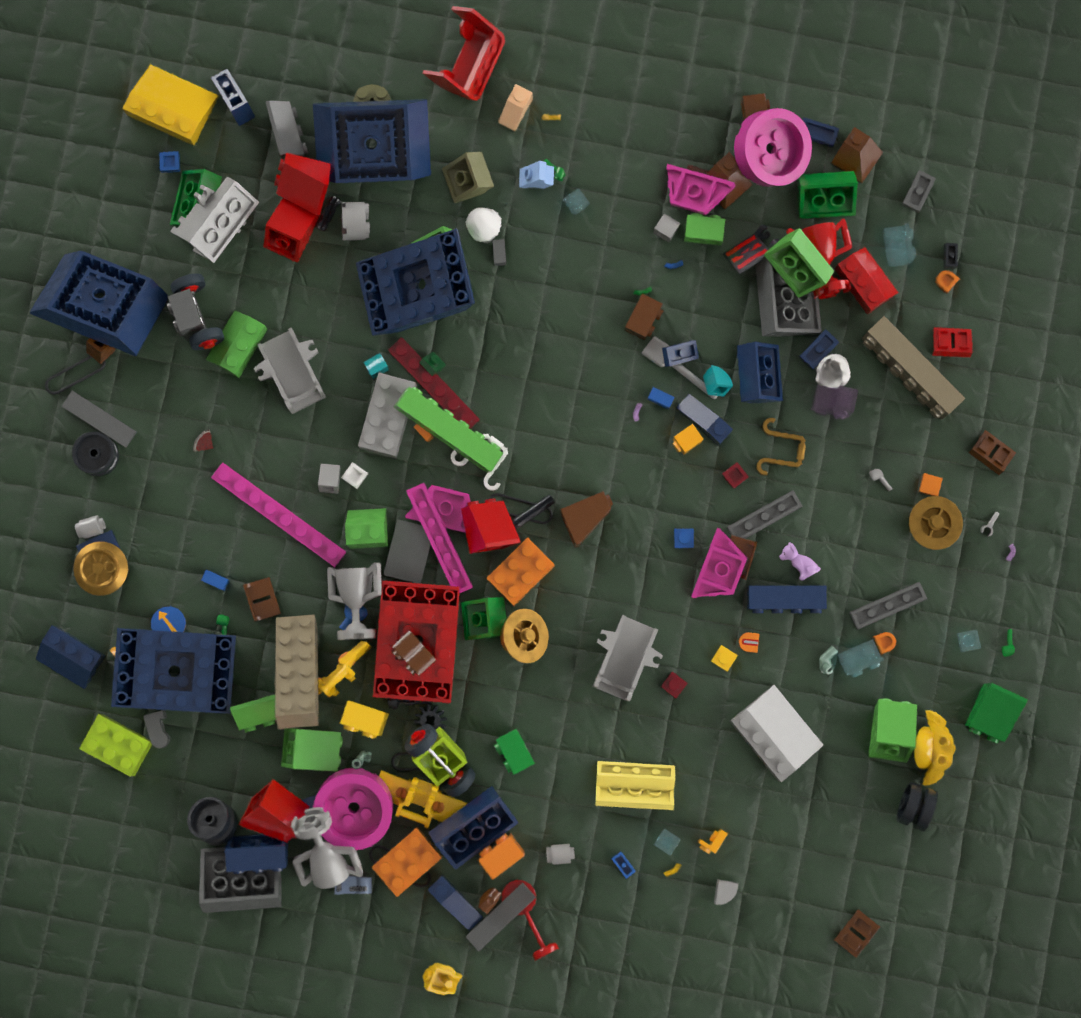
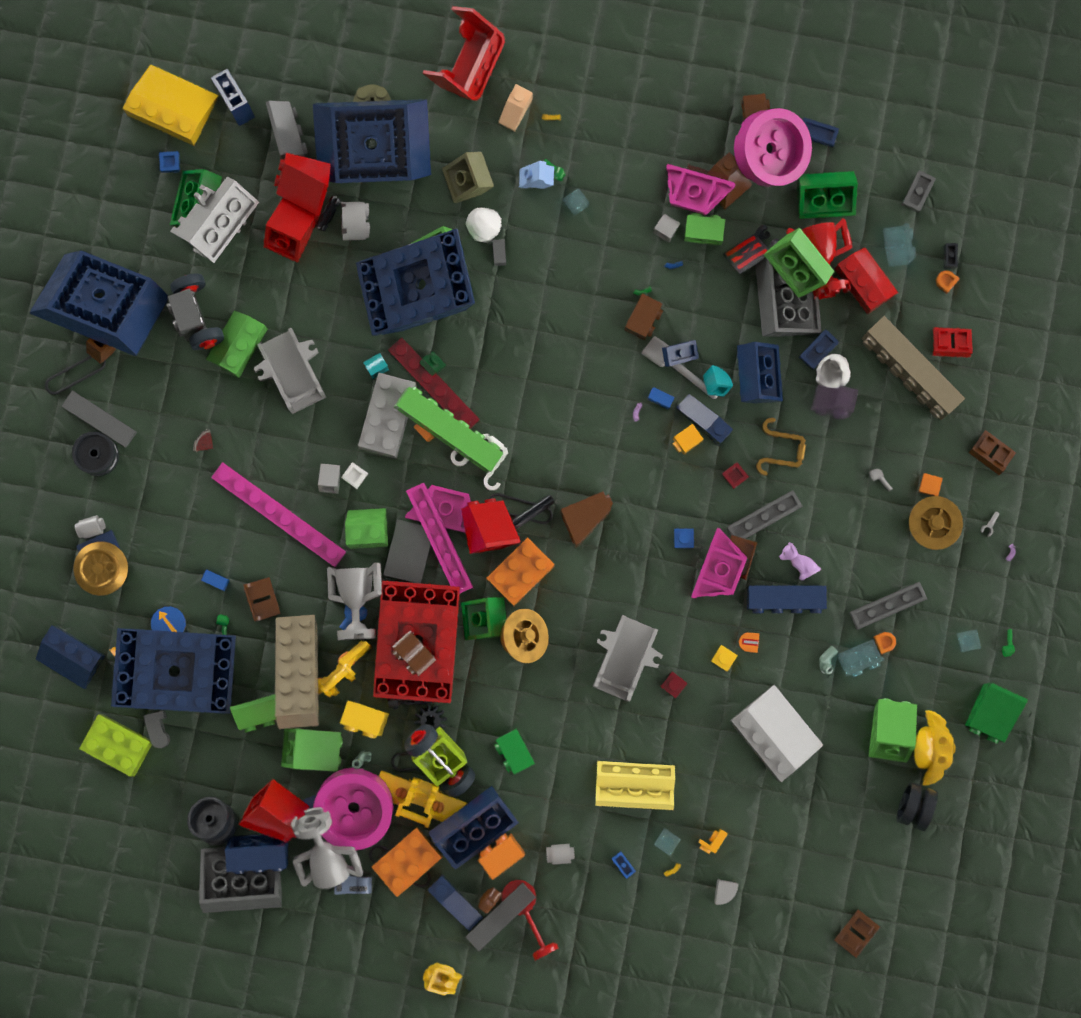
reddish brown slope [830,127,883,184] -> none

